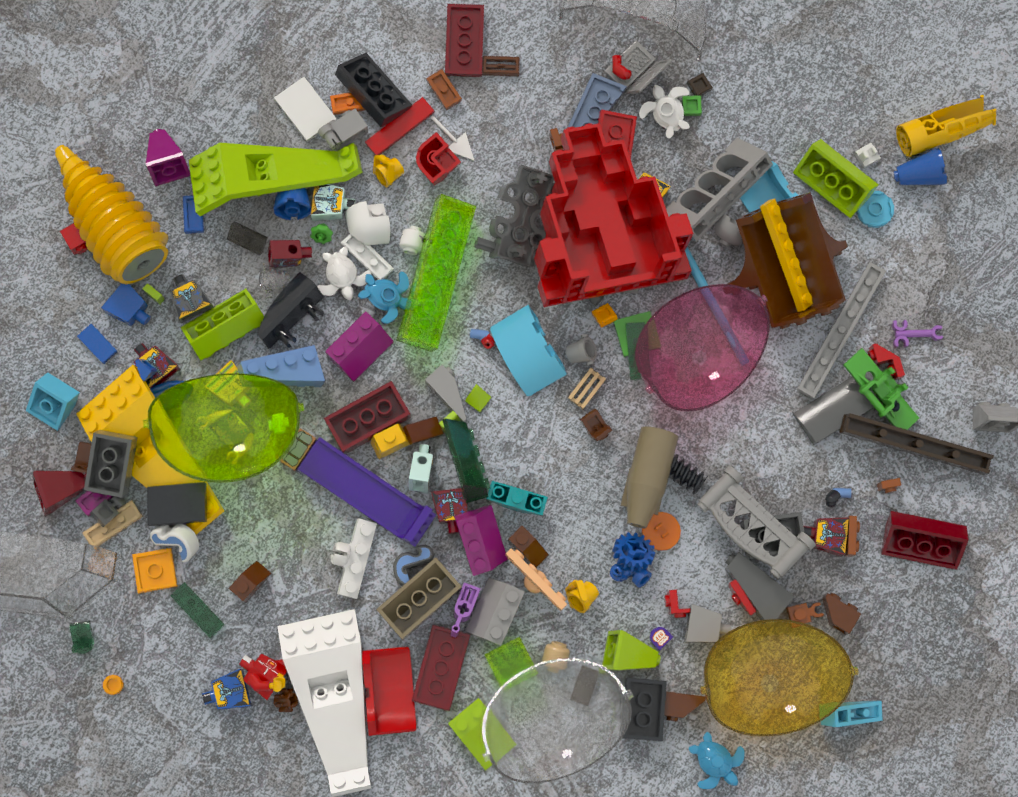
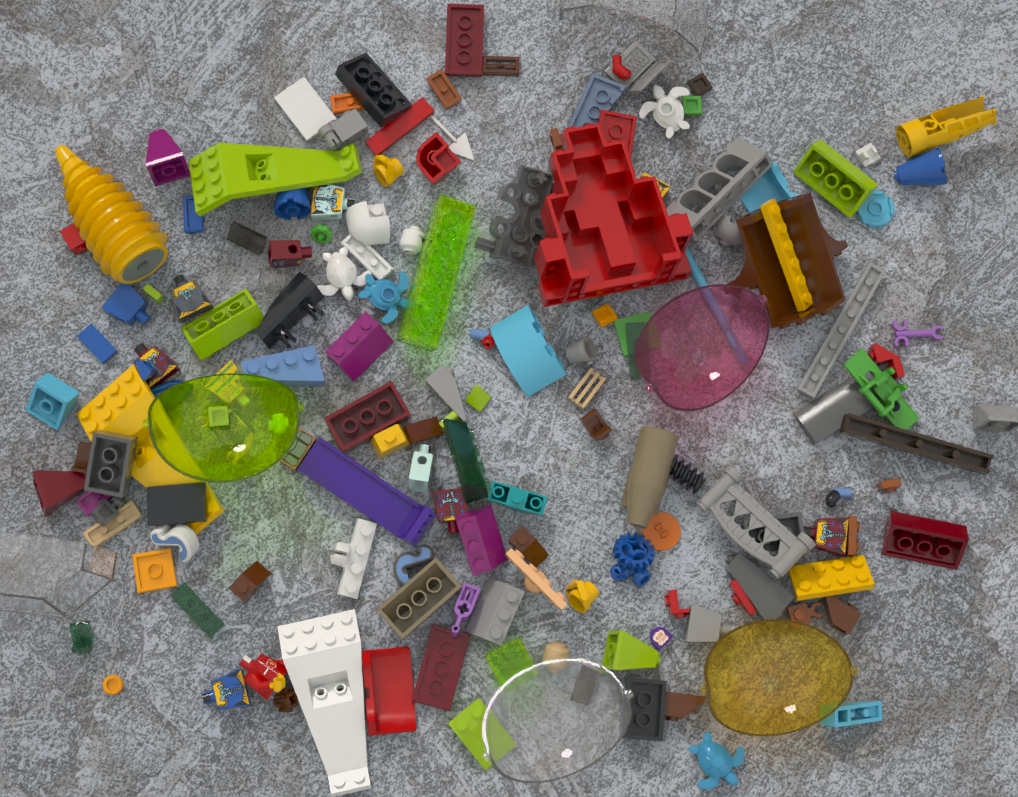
none -> lime tile [208,406,229,427]
none -> yellow plate [788,555,875,601]

